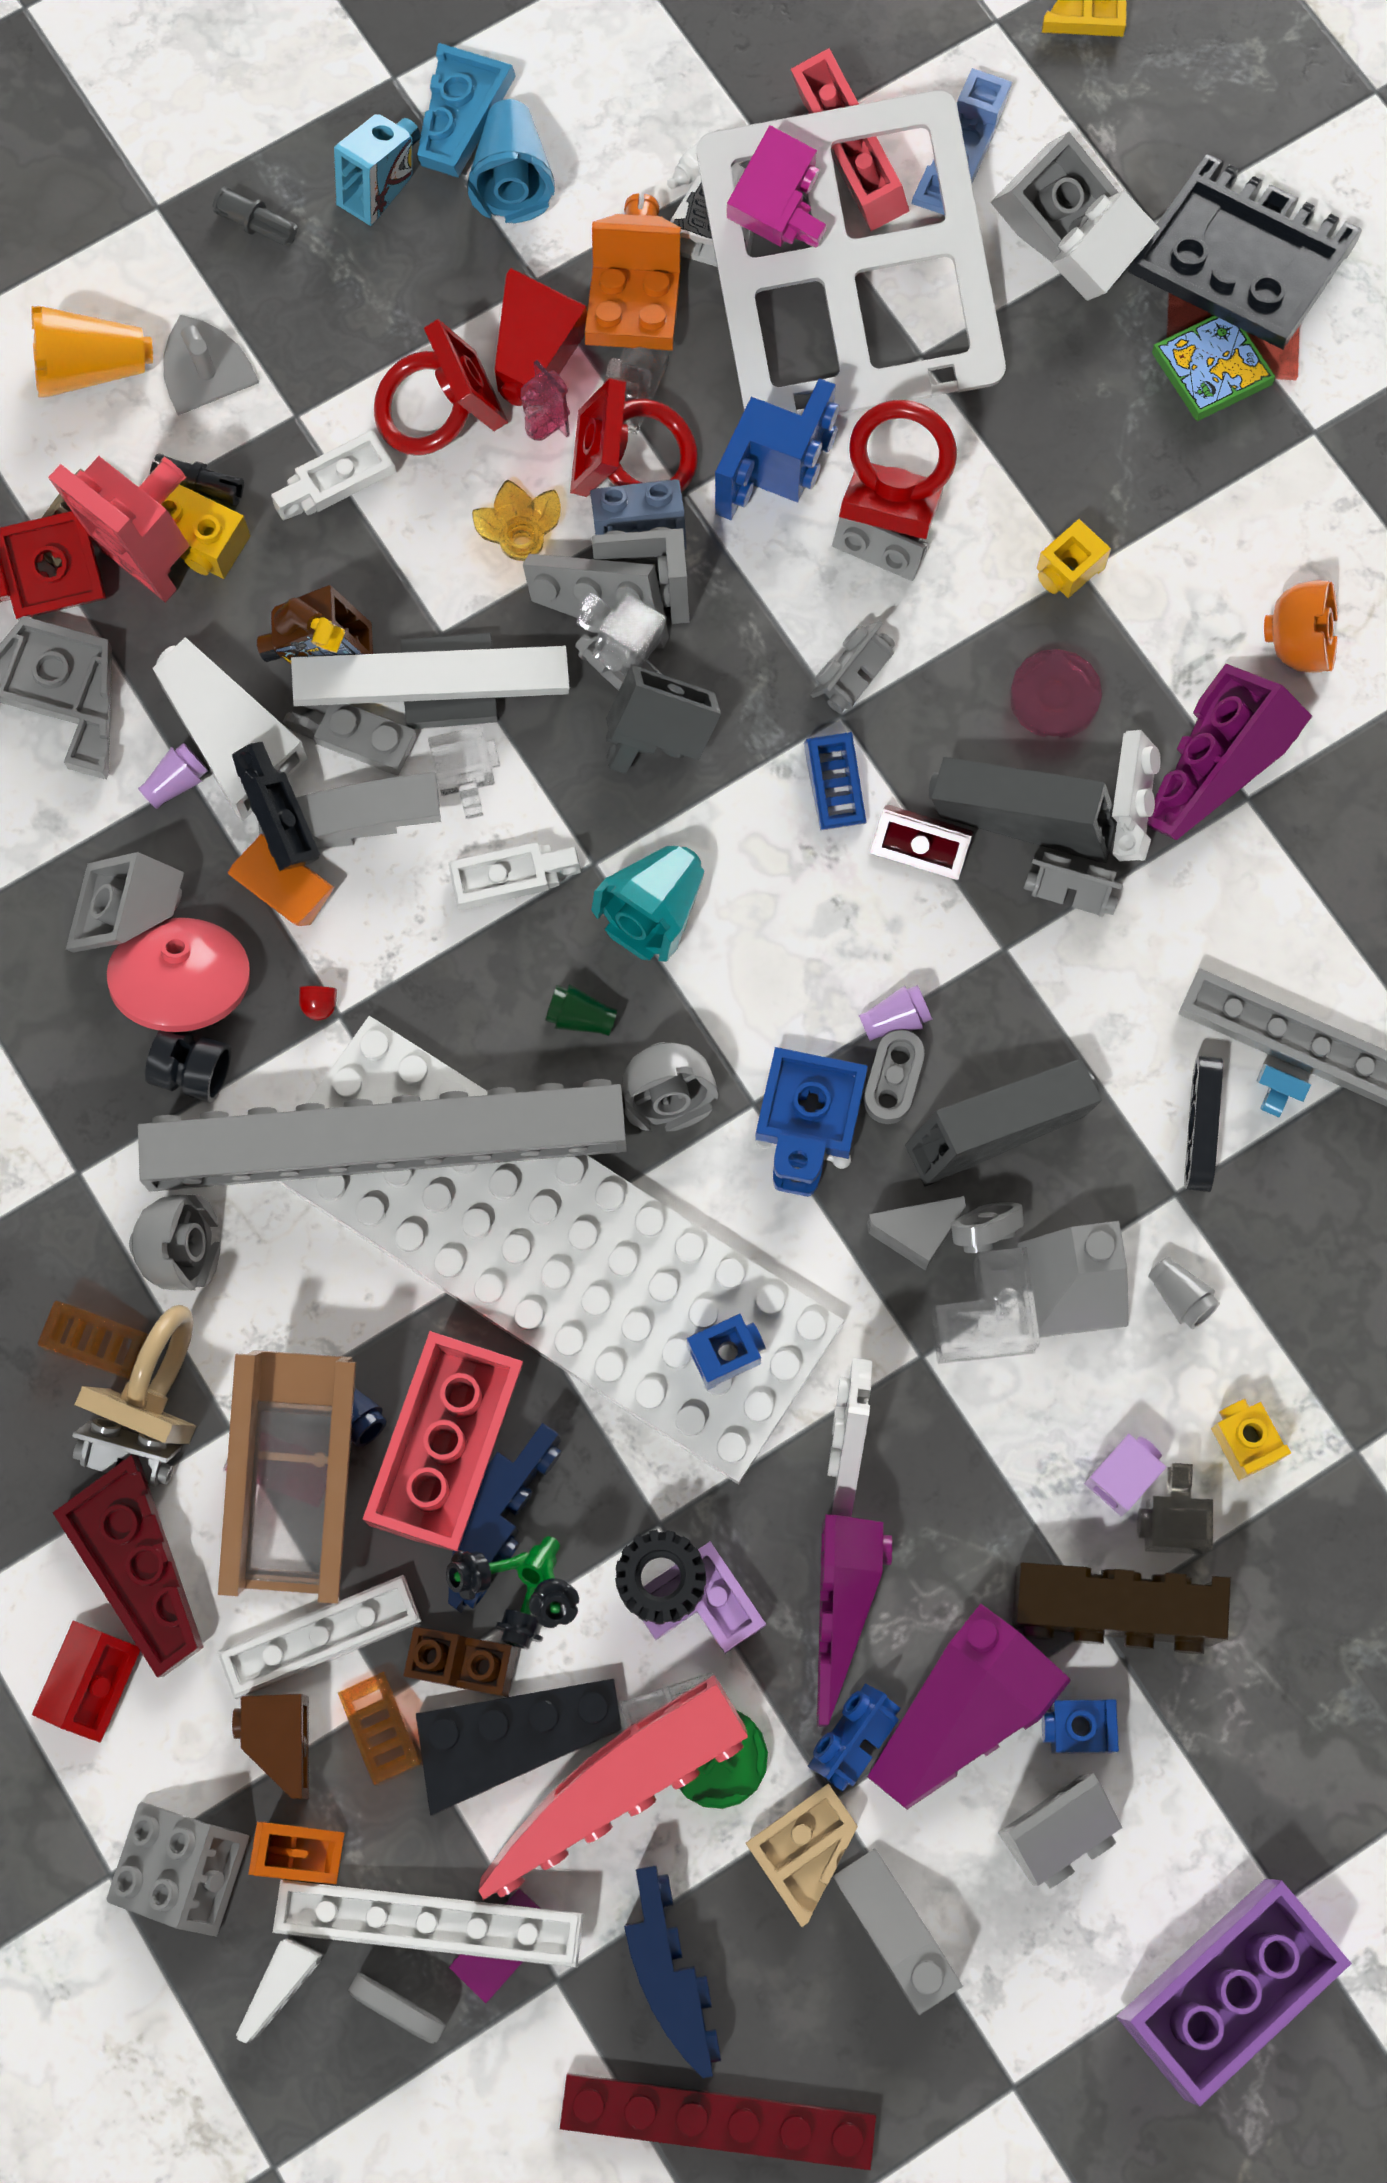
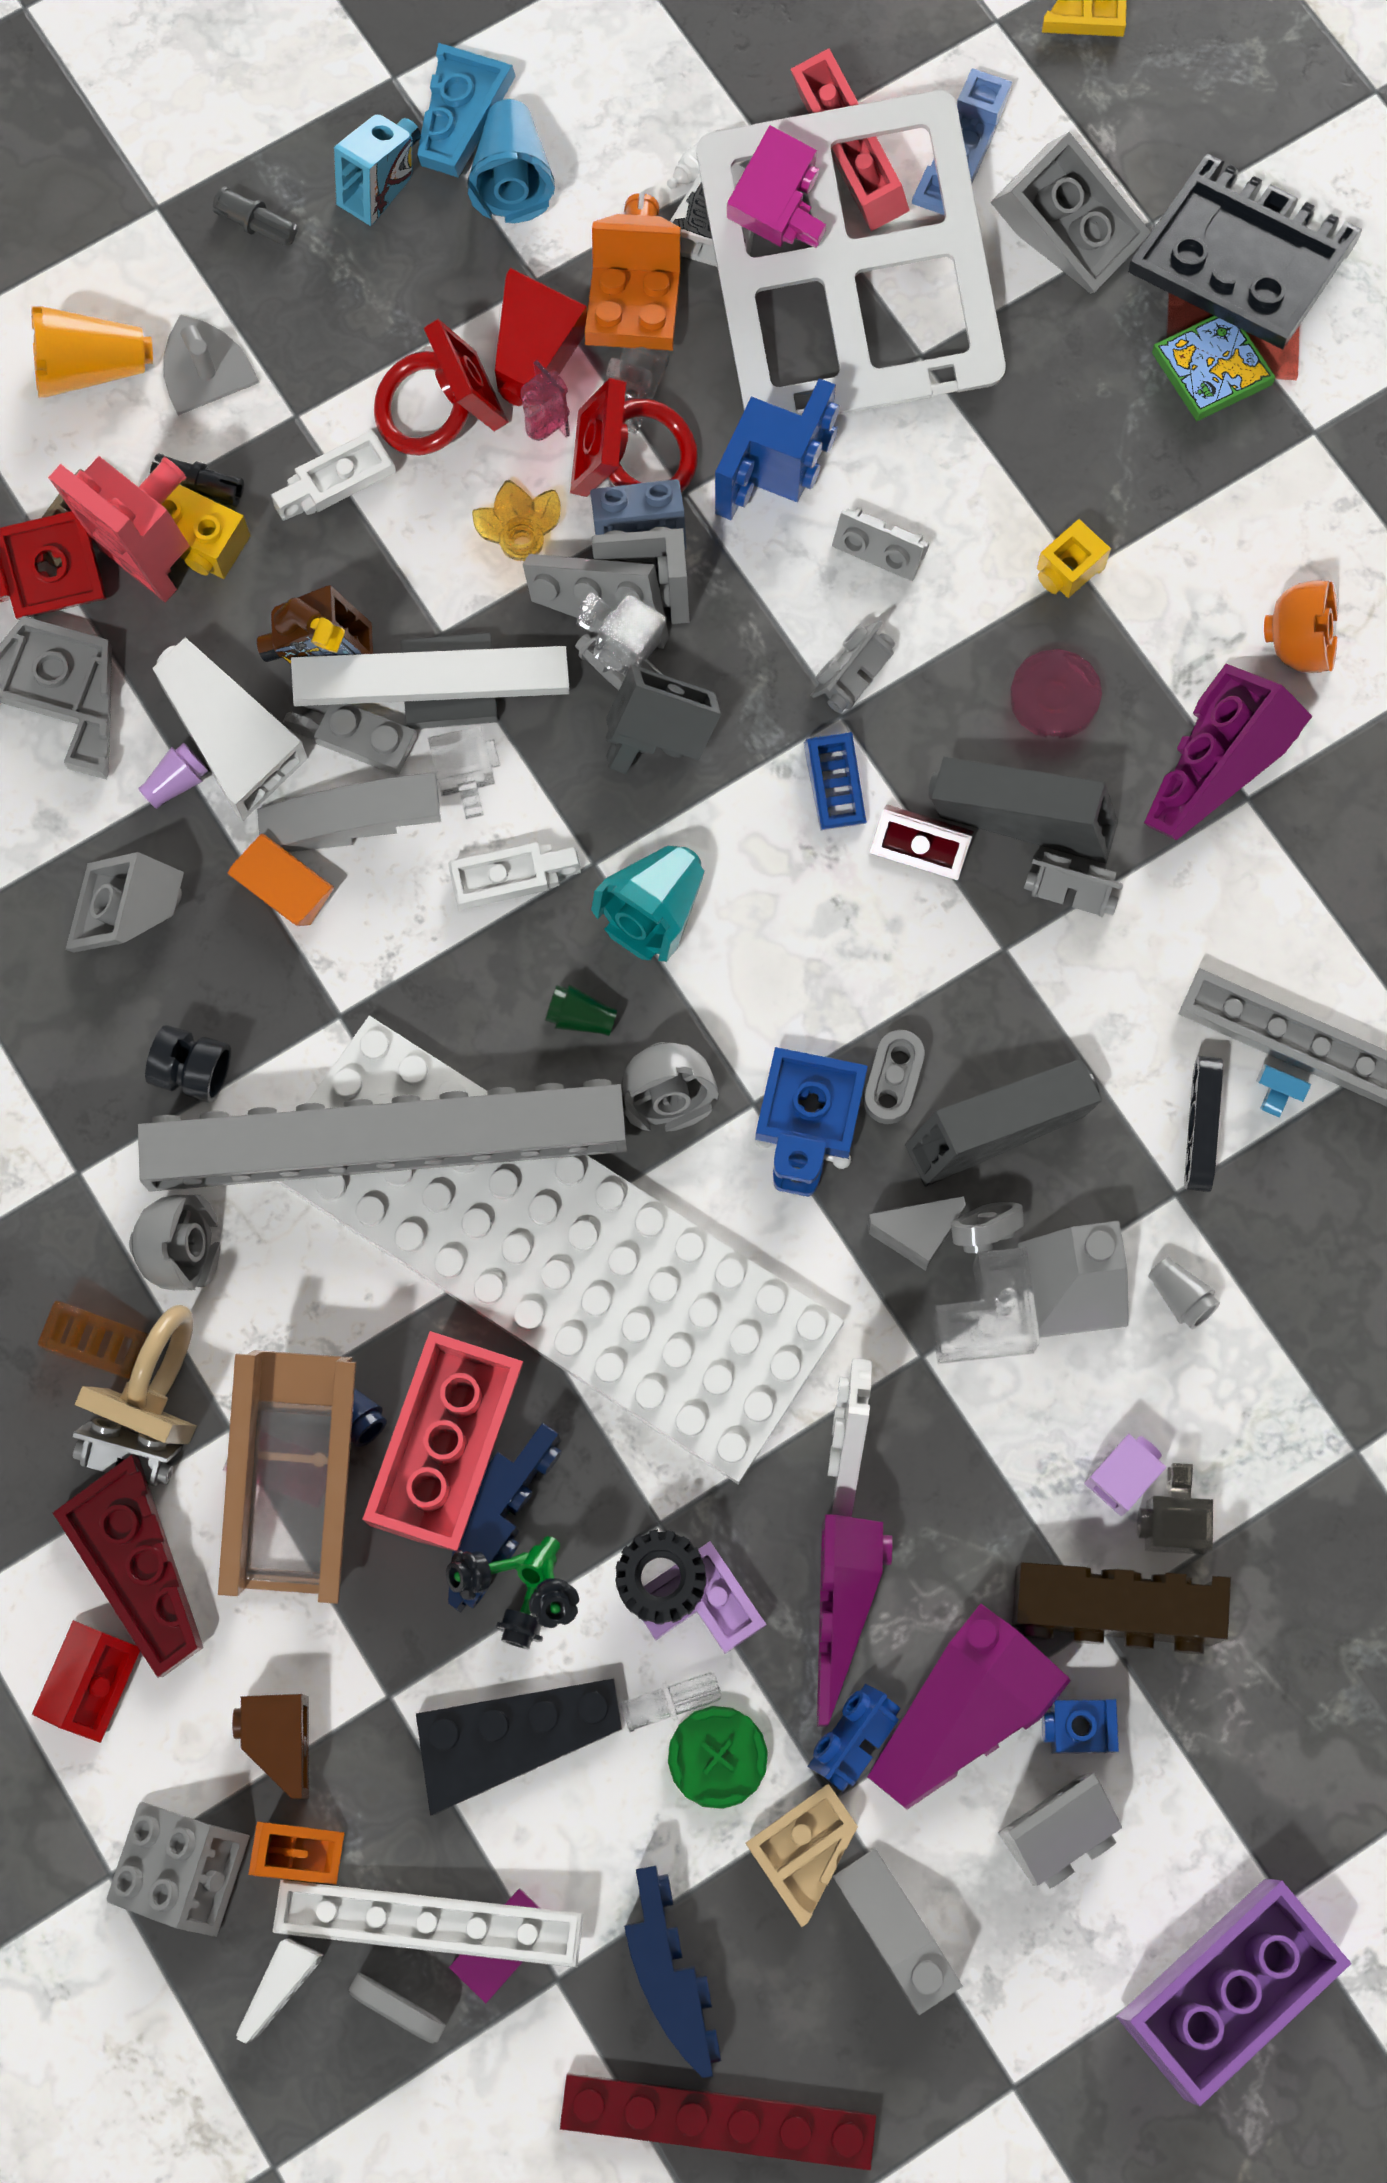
coral dish [107,918,250,1032] -> none
white tile [217,1575,423,1699] -> none
black hinge [232,742,320,871] -> none
red hinge [299,986,337,1021] -> none
clear orange slope [338,1671,423,1786] -> none
reddish brown slope [403,1627,519,1697] -> none
coral slope [478,1675,748,1900] -> none
blue brick [686,1314,766,1390] -> none
red tile [839,400,957,539] -> none
lavender cone [859,985,932,1041] -> none
white piece [1051,190,1160,301] -> none
white hinge [1112,730,1161,861] -> none
yellow brick [1211,1399,1291,1481] -> none

